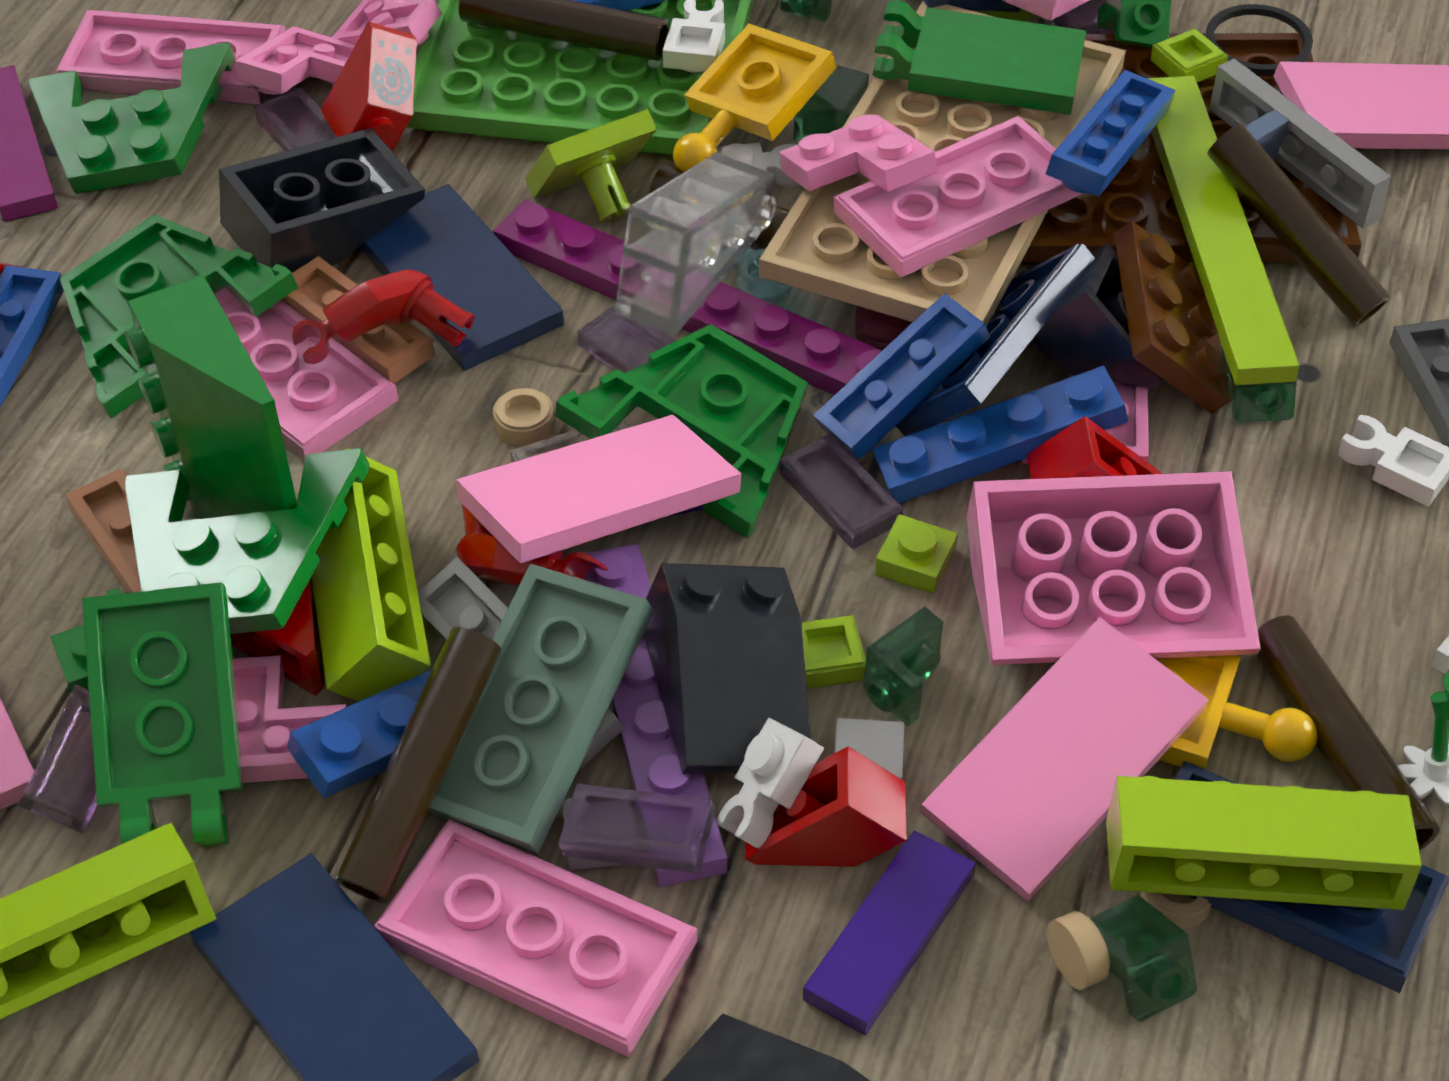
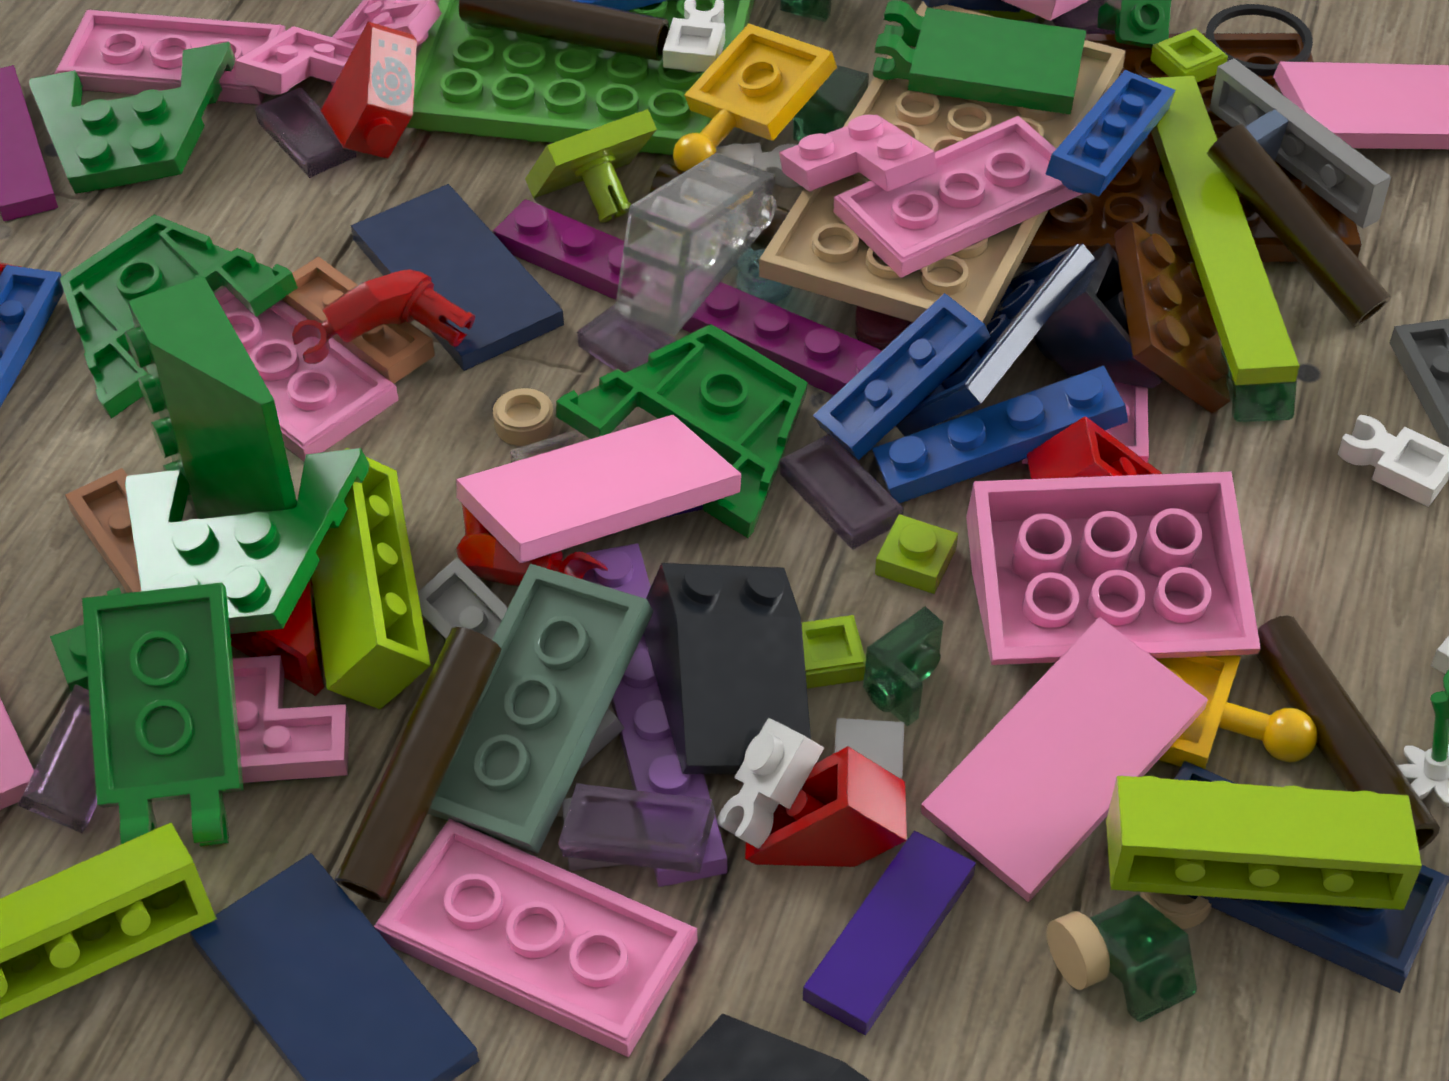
black slope [219,128,425,273] -> none
blue plate [287,670,432,799] -> none

